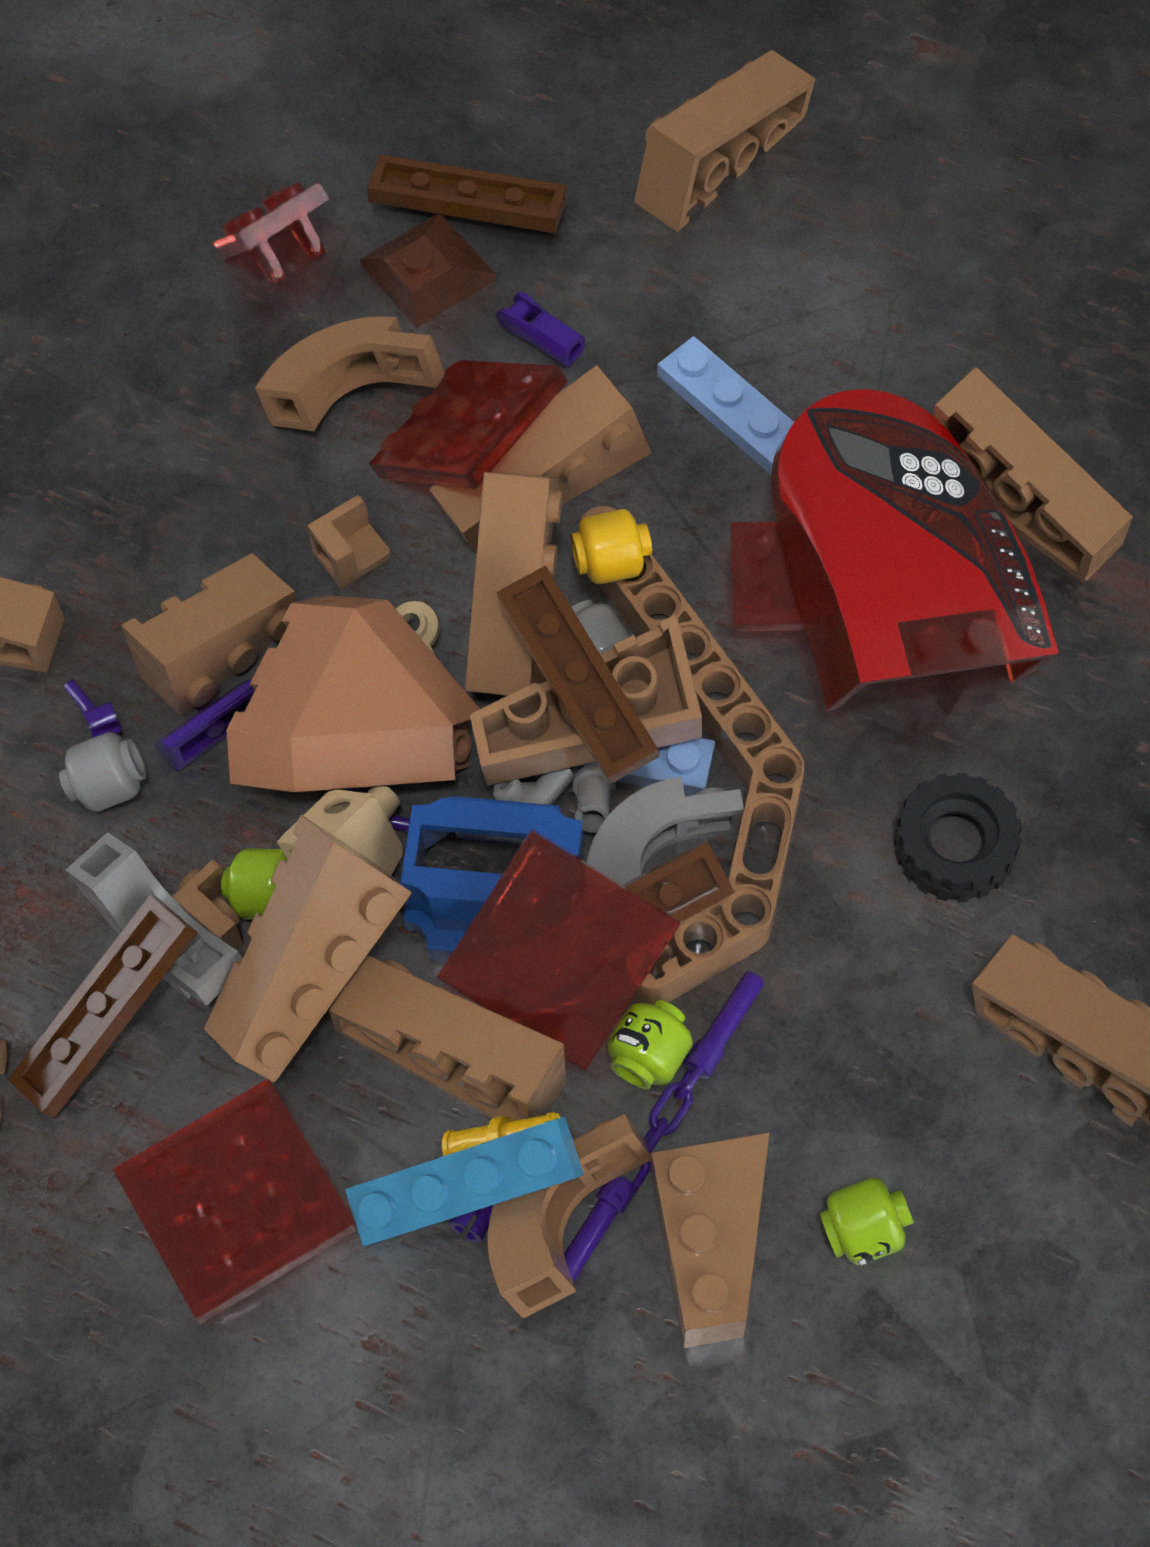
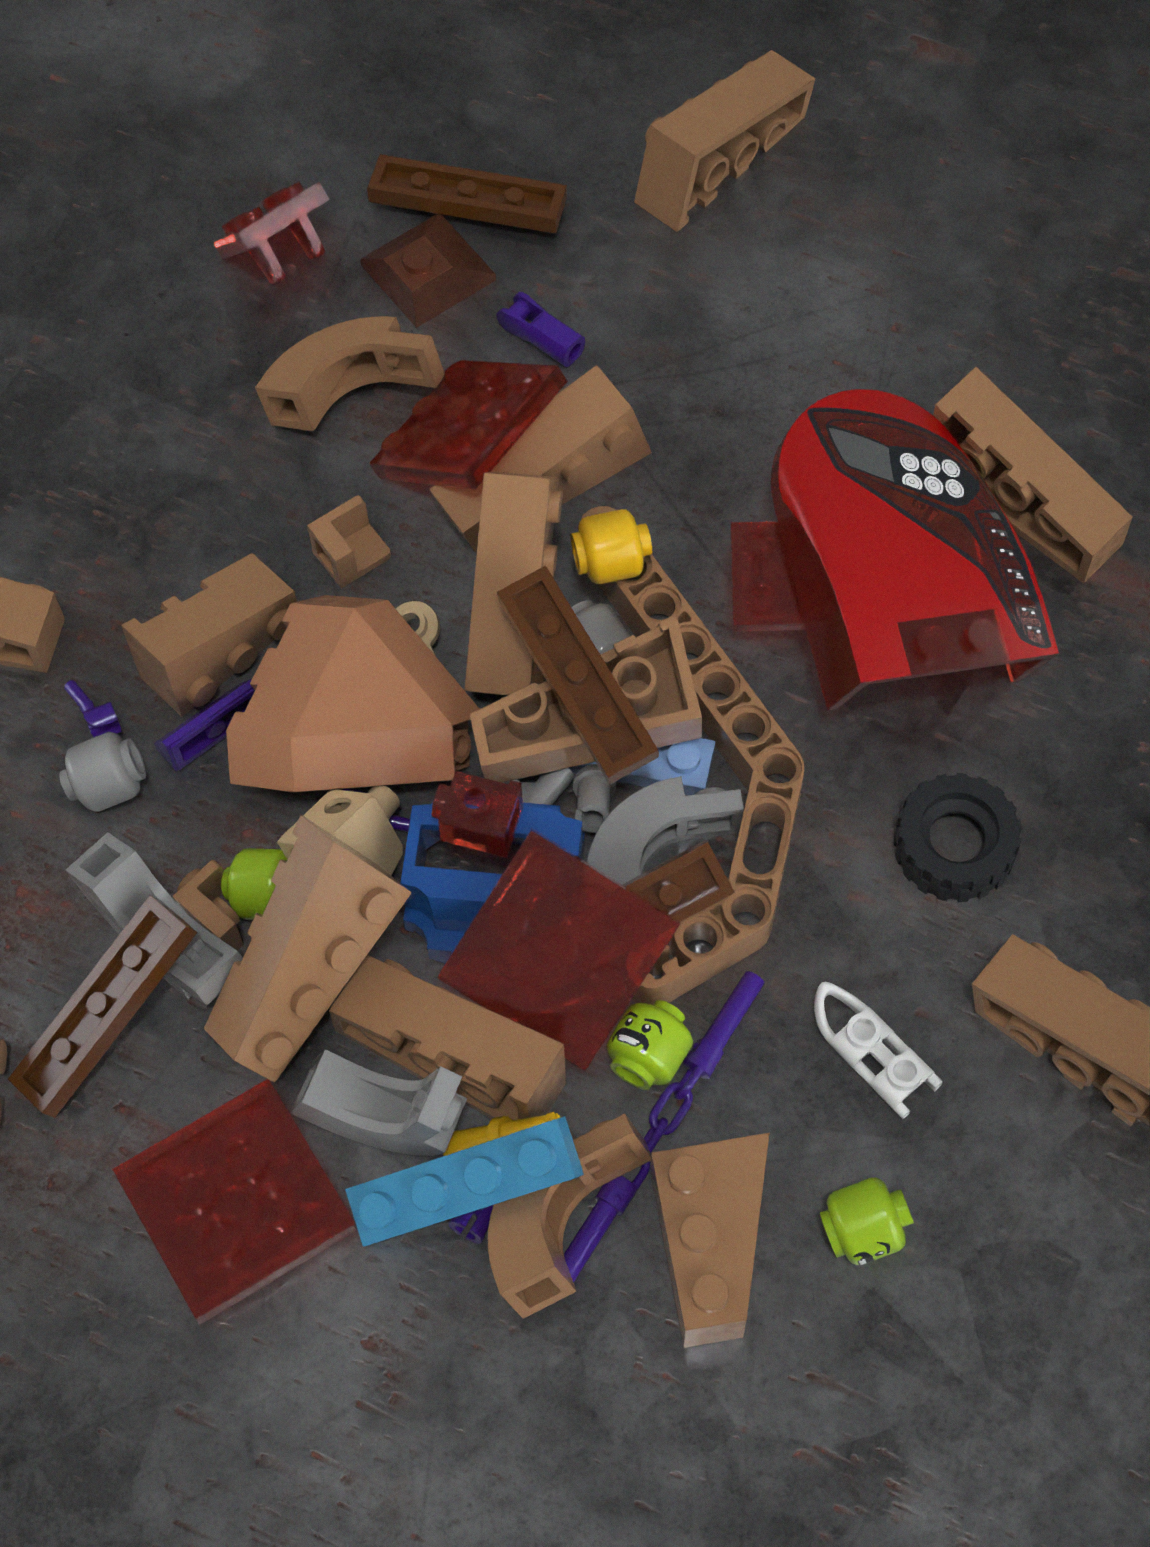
light blue plate [657,336,836,482] -> none
none -> light grey arch [289,1049,467,1156]
none -> clear red brick [432,771,524,858]
none -> white piece [814,982,943,1119]

